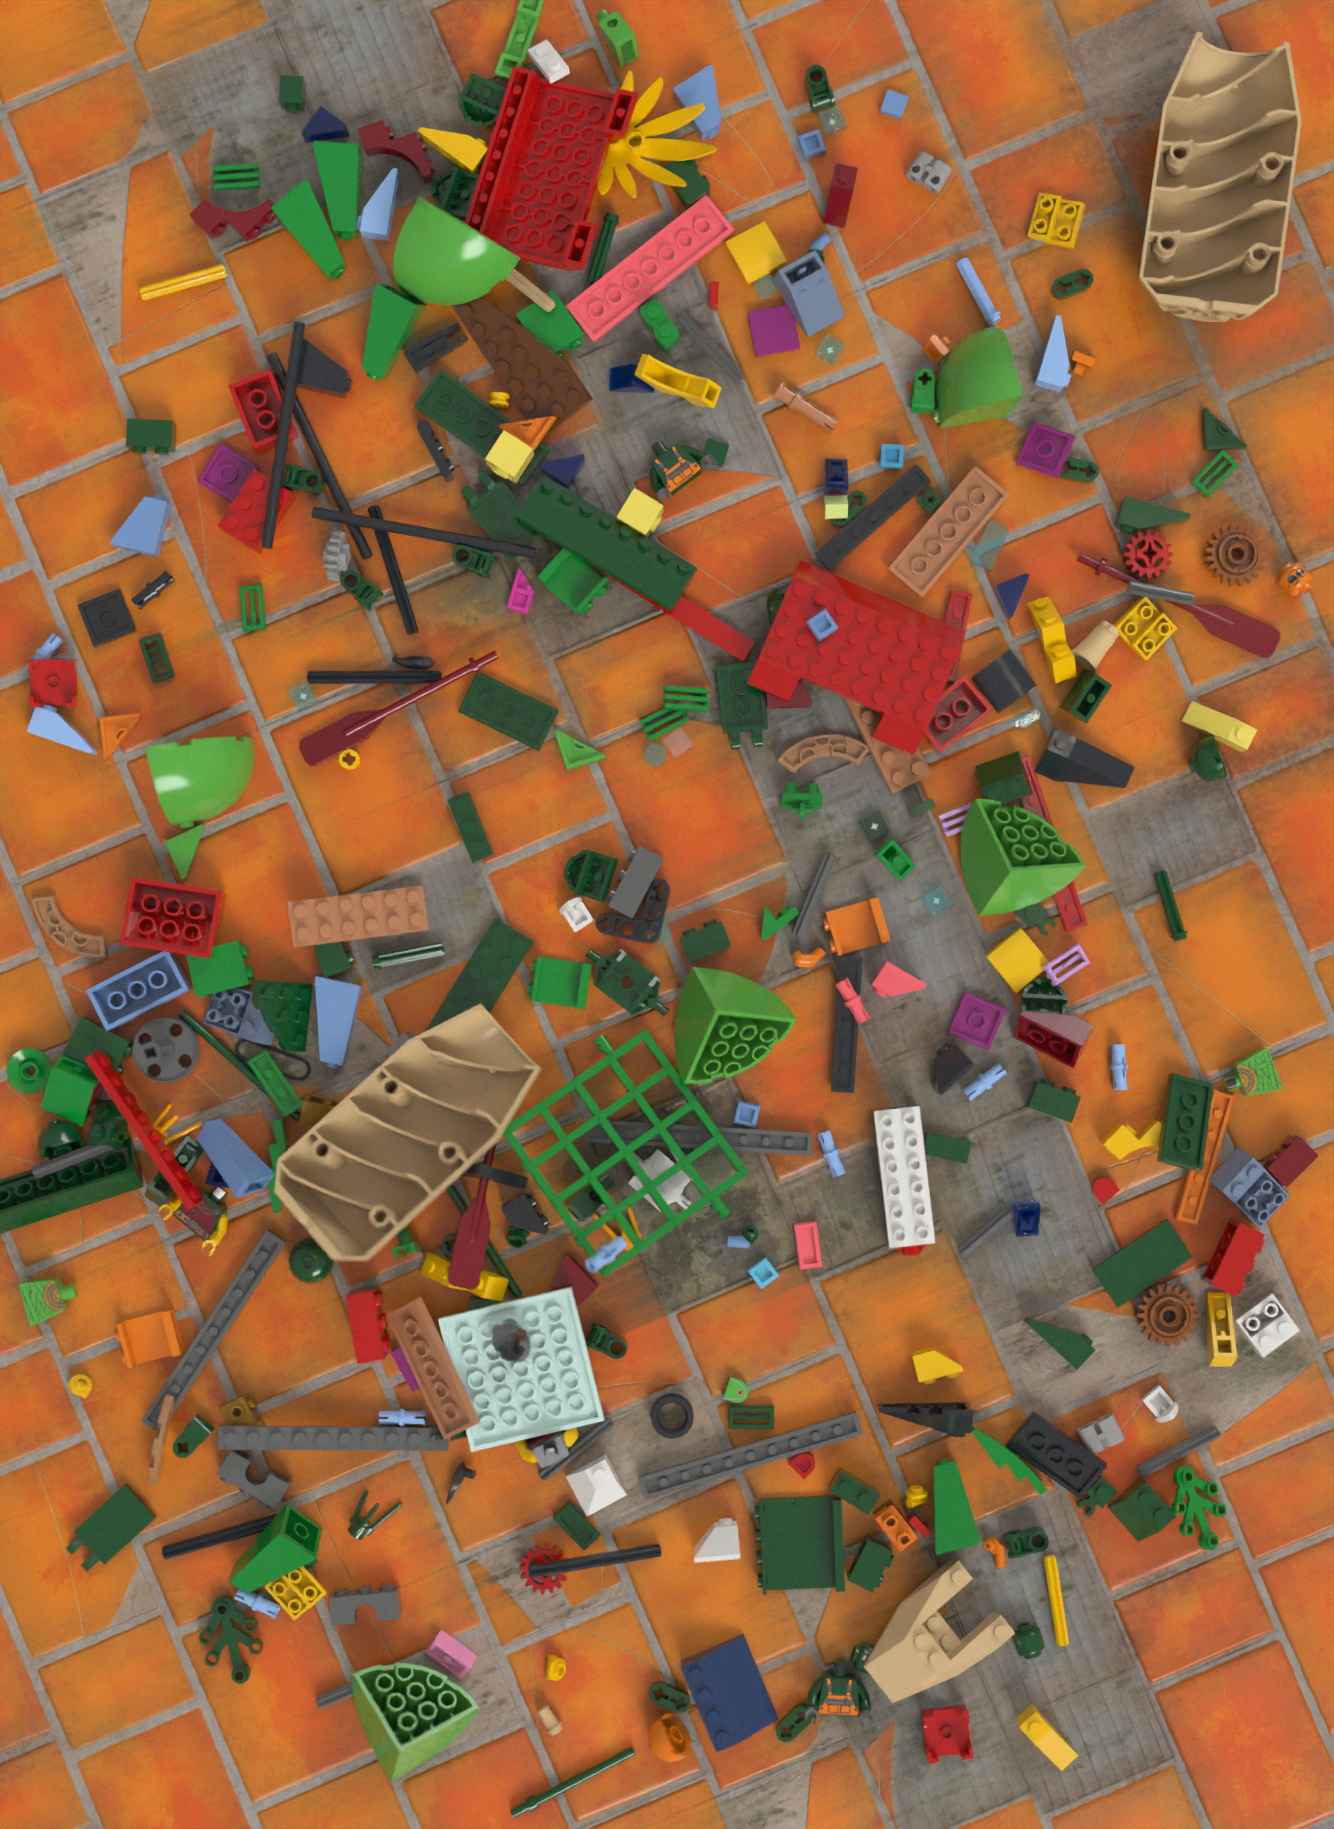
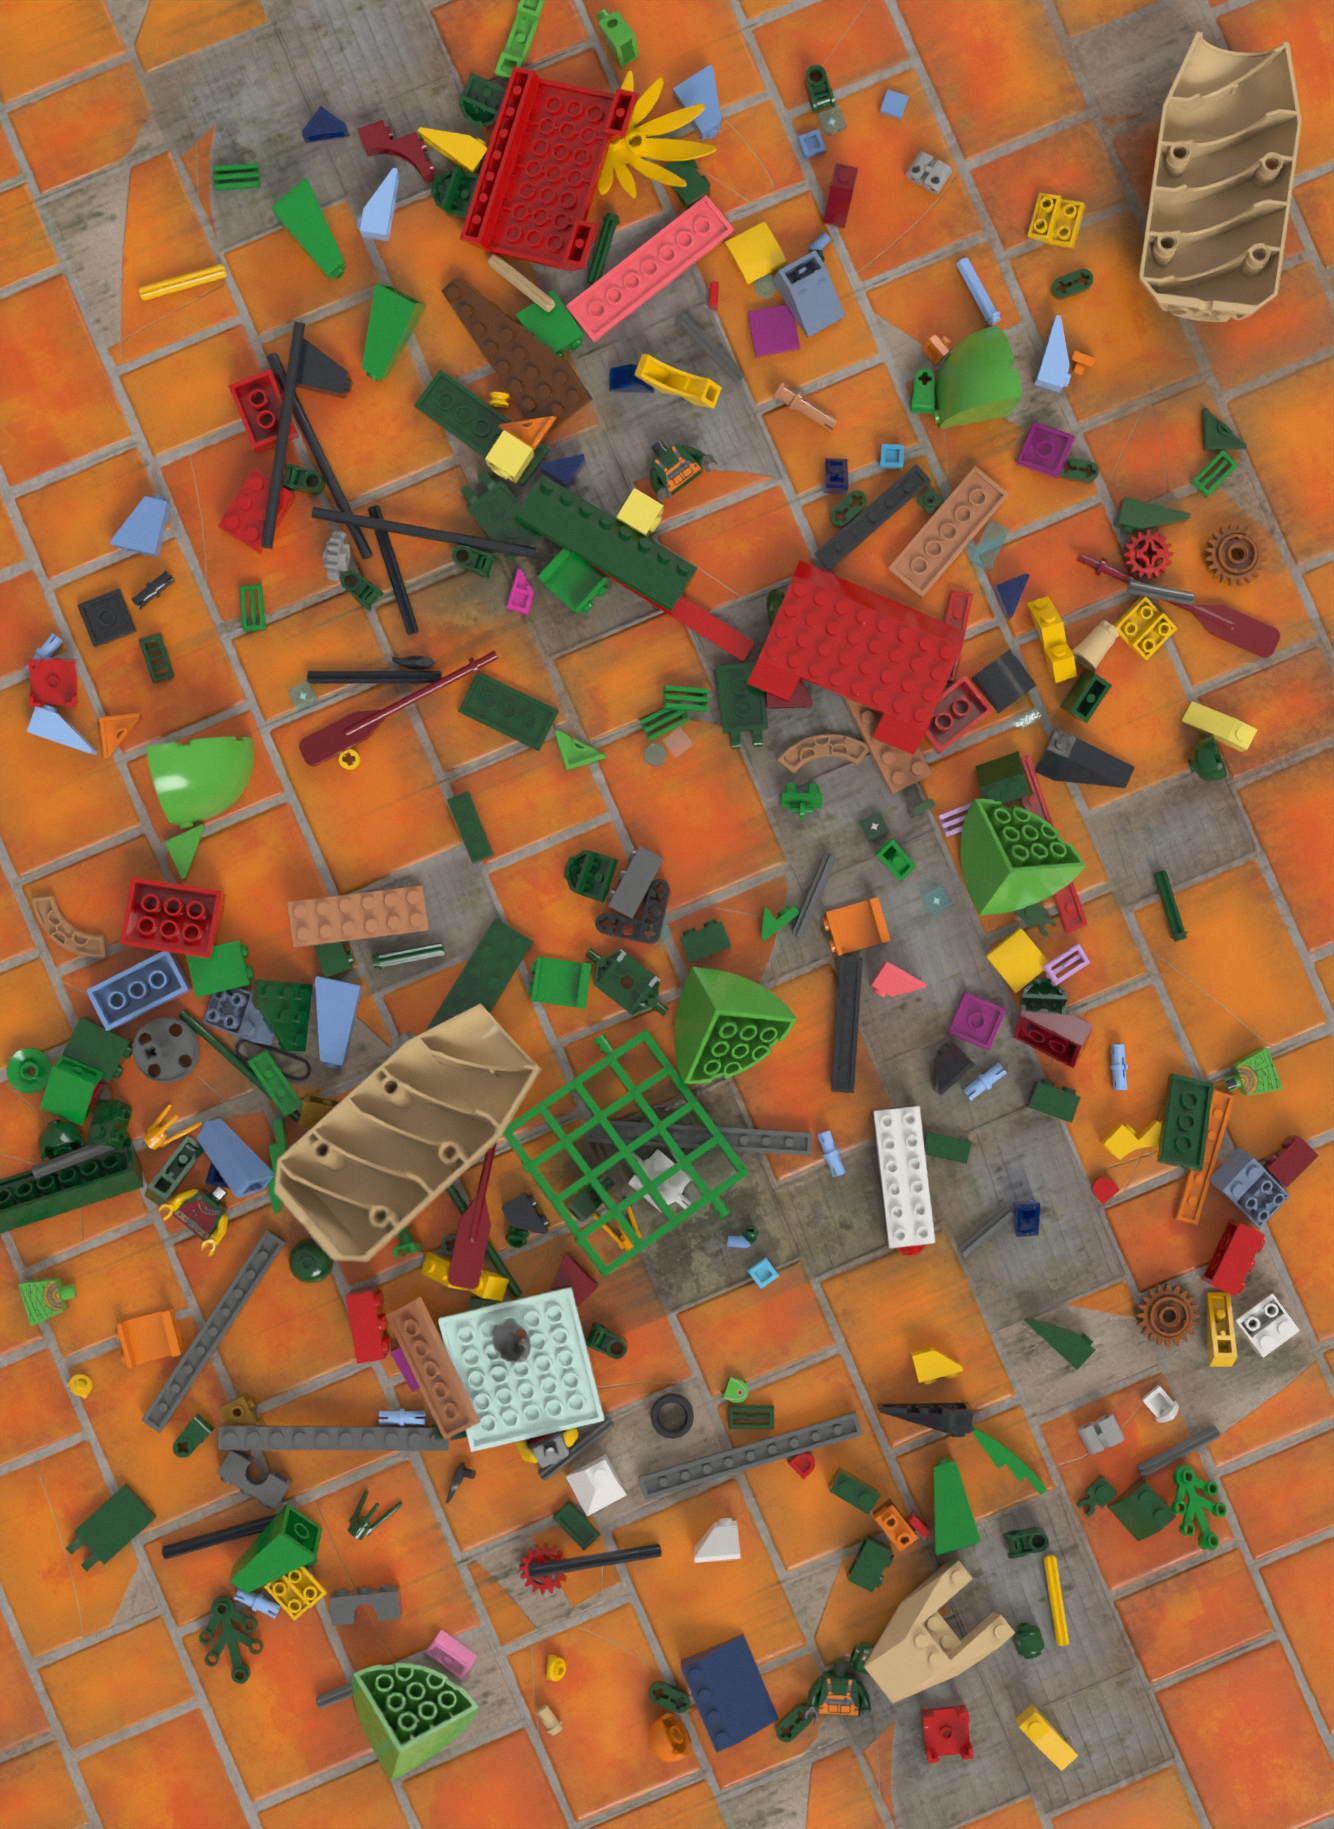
red plate [85,1051,204,1210] -> none
dark green brick [126,419,177,455] -> none
medium nougat tile [148,1395,175,1485] -> none
dark red arch [189,199,276,243] -> none
magenta tile [197,443,260,503] -> none
dark green brick [279,75,306,113] -> none
green slope [313,141,364,241] -> none
bright green brick [393,197,520,306] -> none
black hinge [404,323,469,373] -> none
black hinge [417,420,455,482] -> none
black beam [460,1163,528,1189] -> none
dark green bar [510,1747,636,1818] -> none
white plate [528,40,570,84] -> none
white tile [559,896,594,932] -> none
light blue pin [585,1236,627,1273] -> none
green brick [641,299,678,352] -> none
dark green tile [703,438,729,467] -> none
medium blue tile [733,1100,760,1128] -> none
dark green panel [755,1495,845,1595] -> none
orange arm [792,946,826,968] -> none
coral tile [794,1221,822,1270] -> none
medium blue tile [806,609,838,642] -> none
clear light blue tile [815,333,846,366] -> none
yellowish green slope [824,495,848,519] -> none
coral pin [835,978,870,1024] -> none
yellow plate [905,1485,928,1508] -> none
orange arm [983,1537,1006,1568] -> none
black tile [1006,1411,1107,1498] -> none
dark green tile [1092,1219,1193,1307] -> none
orange head [1278,562,1312,596] -> none

